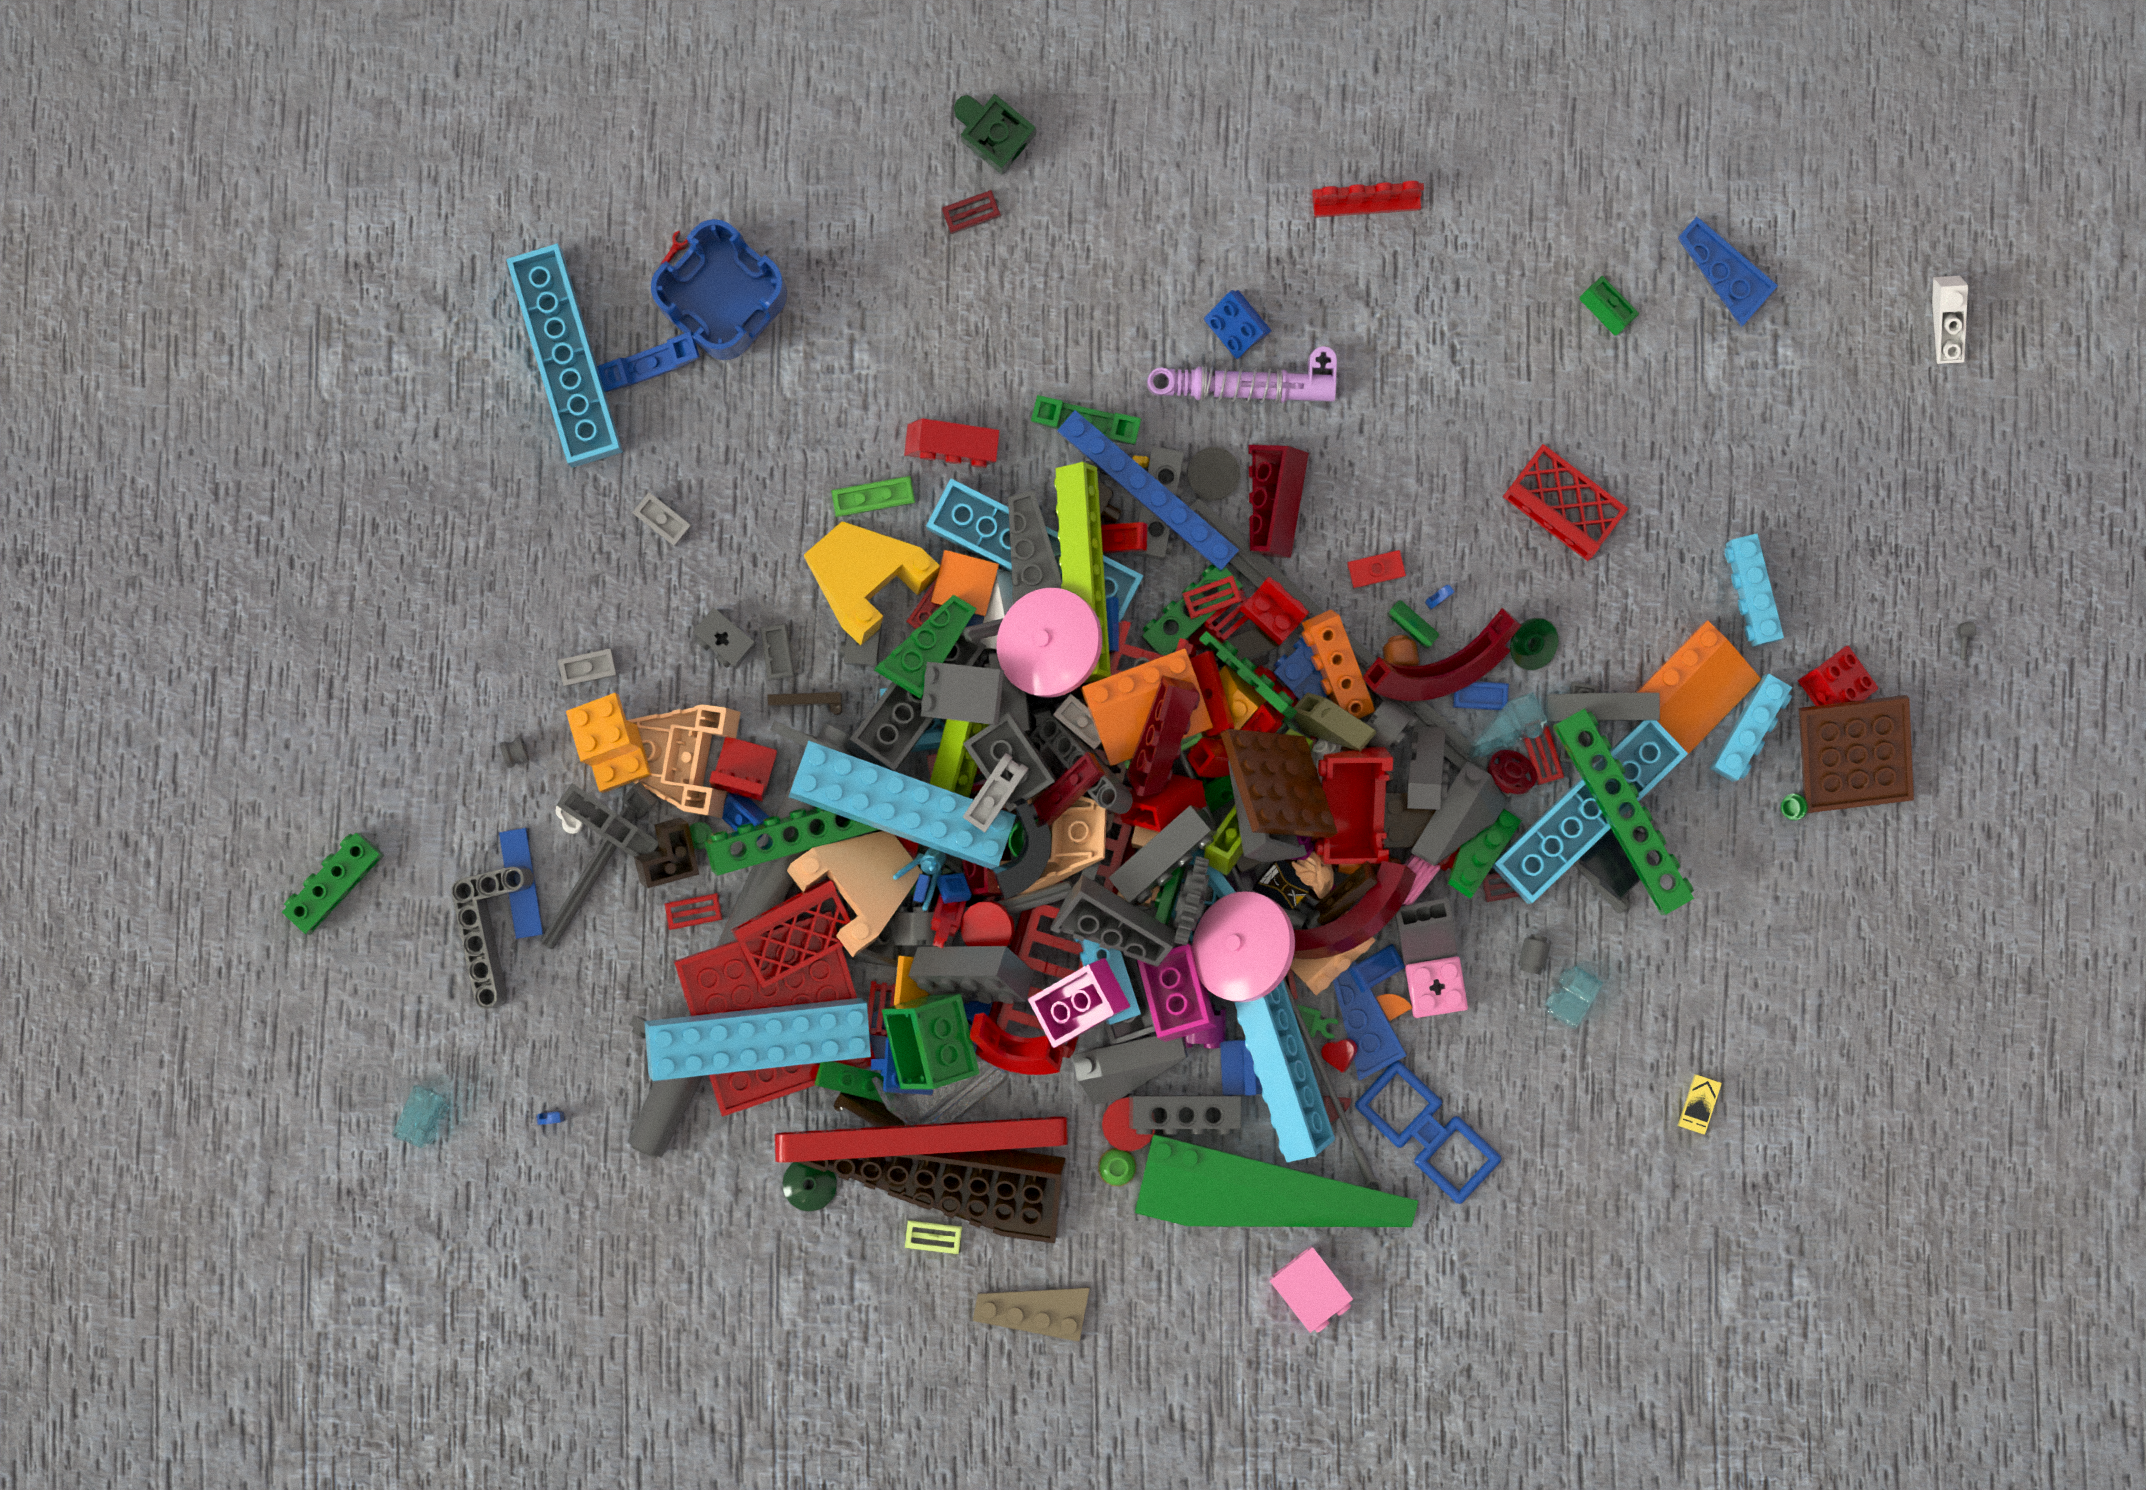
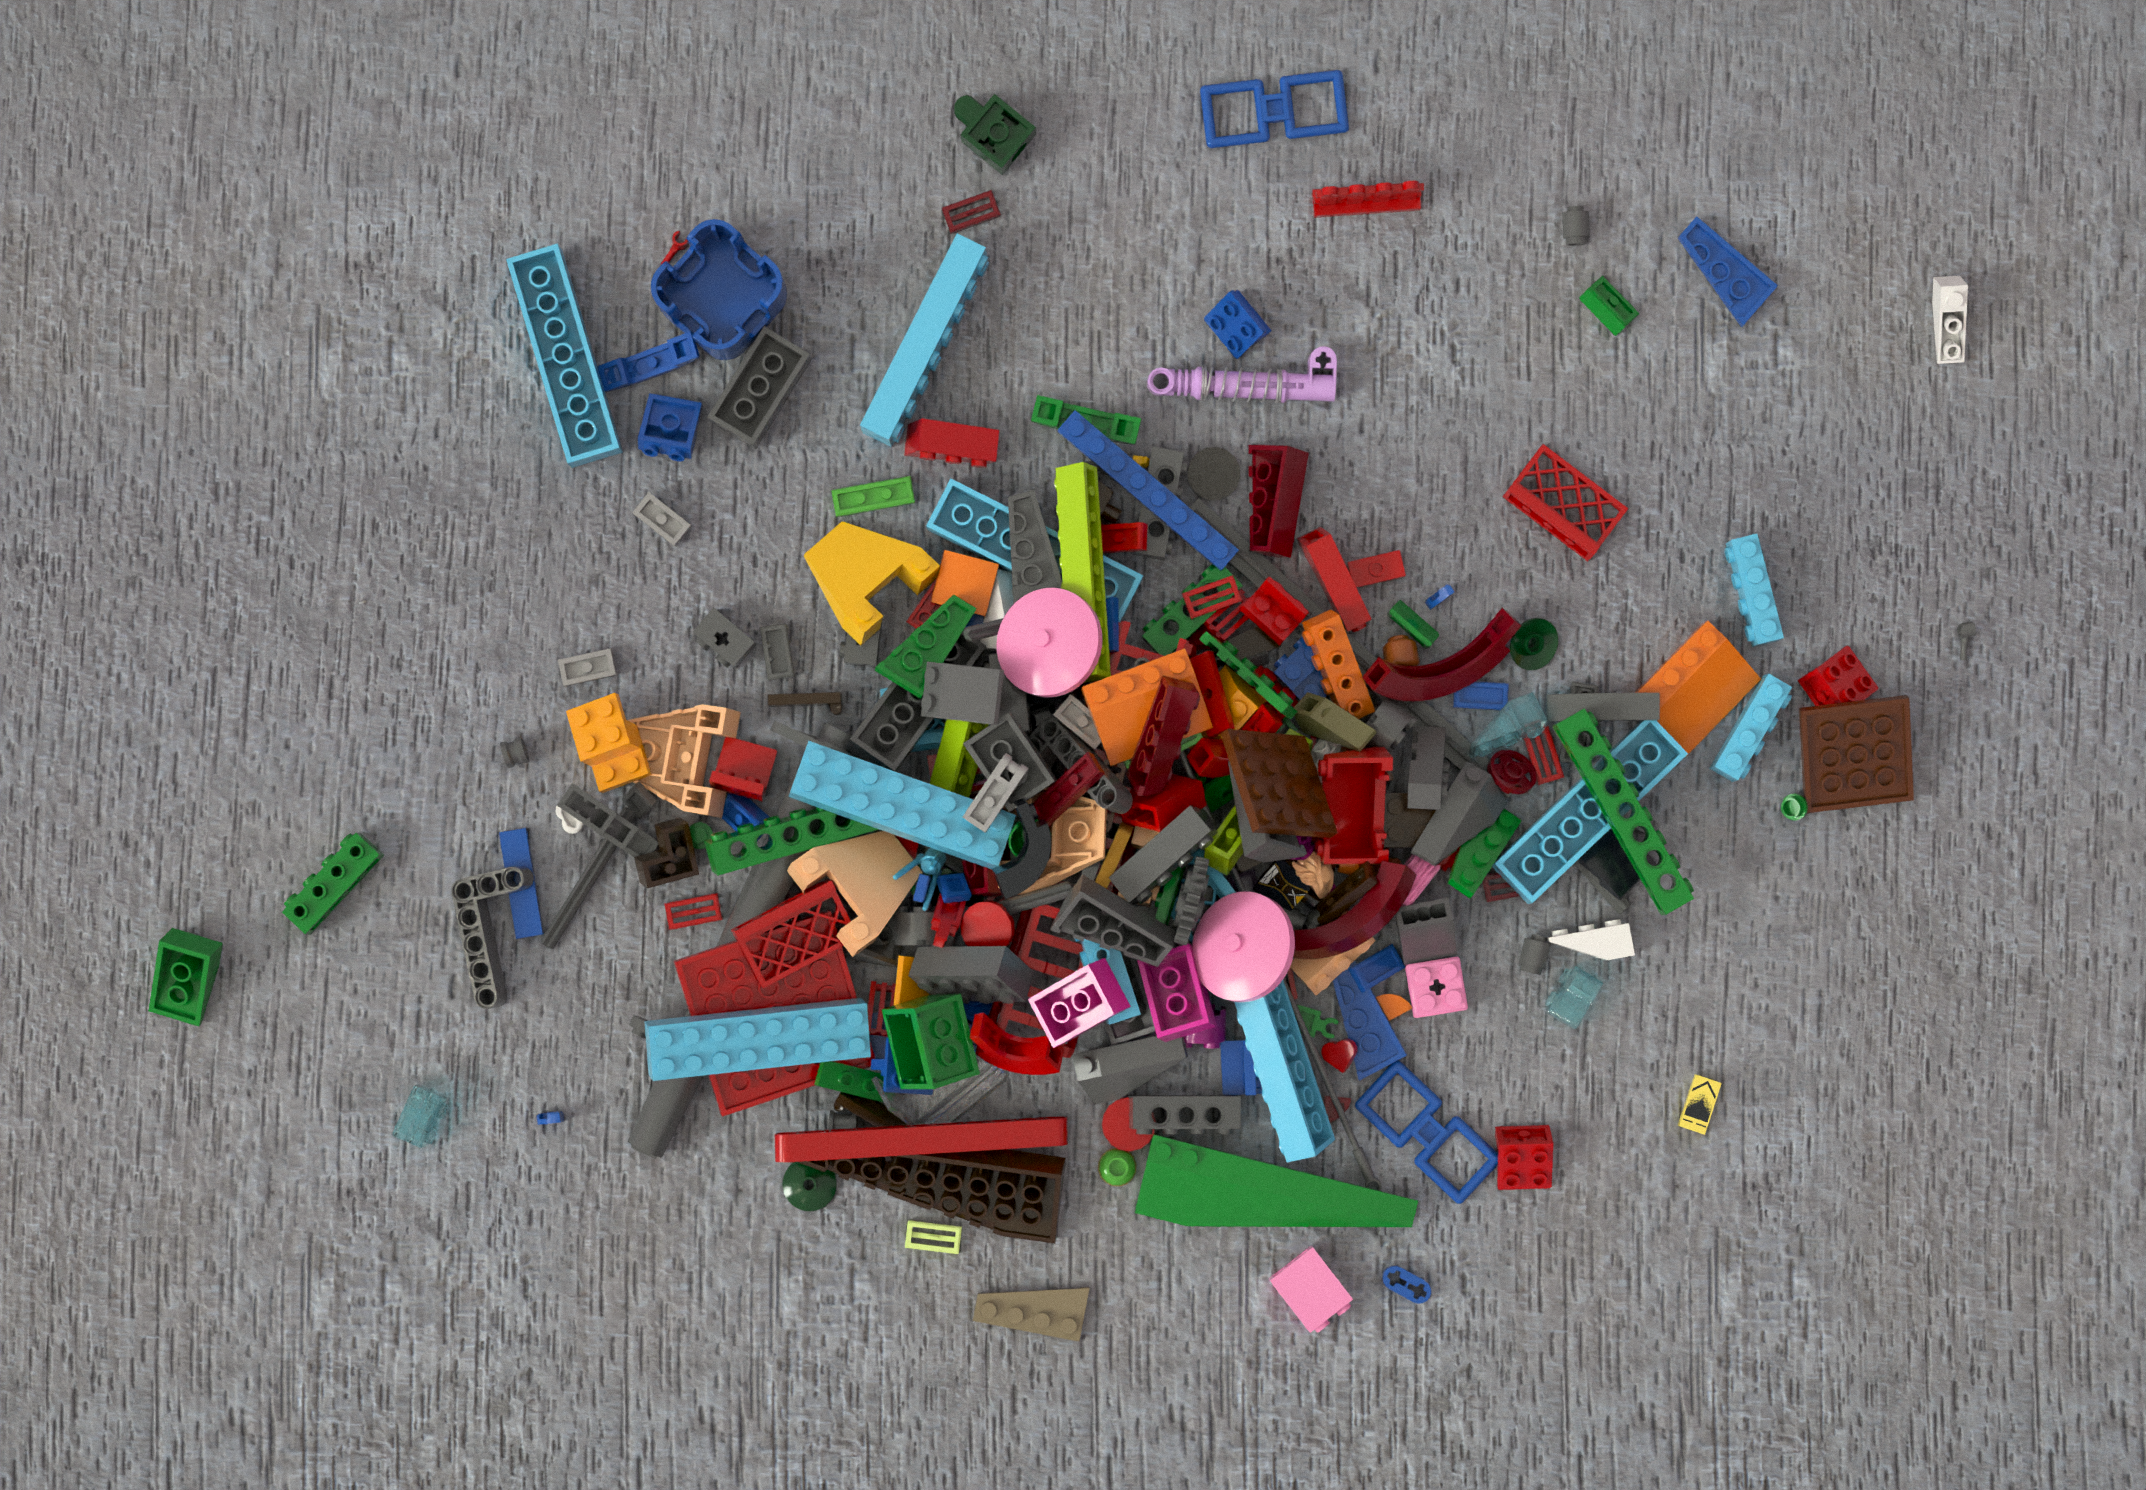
none -> green slope [148,928,223,1026]
none -> blue plate [638,393,702,462]
none -> dark grey brick [707,326,812,450]
none -> dark grey bush [828,1110,858,1130]
none -> medium azure brick [860,233,989,447]
none -> pearl gold beam [1095,822,1134,889]
none -> blue bar [1200,70,1349,148]
none -> red slope [1297,527,1372,632]
none -> blue beam [1382,1265,1431,1304]
none -> red bracket [1495,1125,1554,1190]
none -> white slope [1546,919,1635,960]
none -> dark grey brick [1562,206,1590,246]

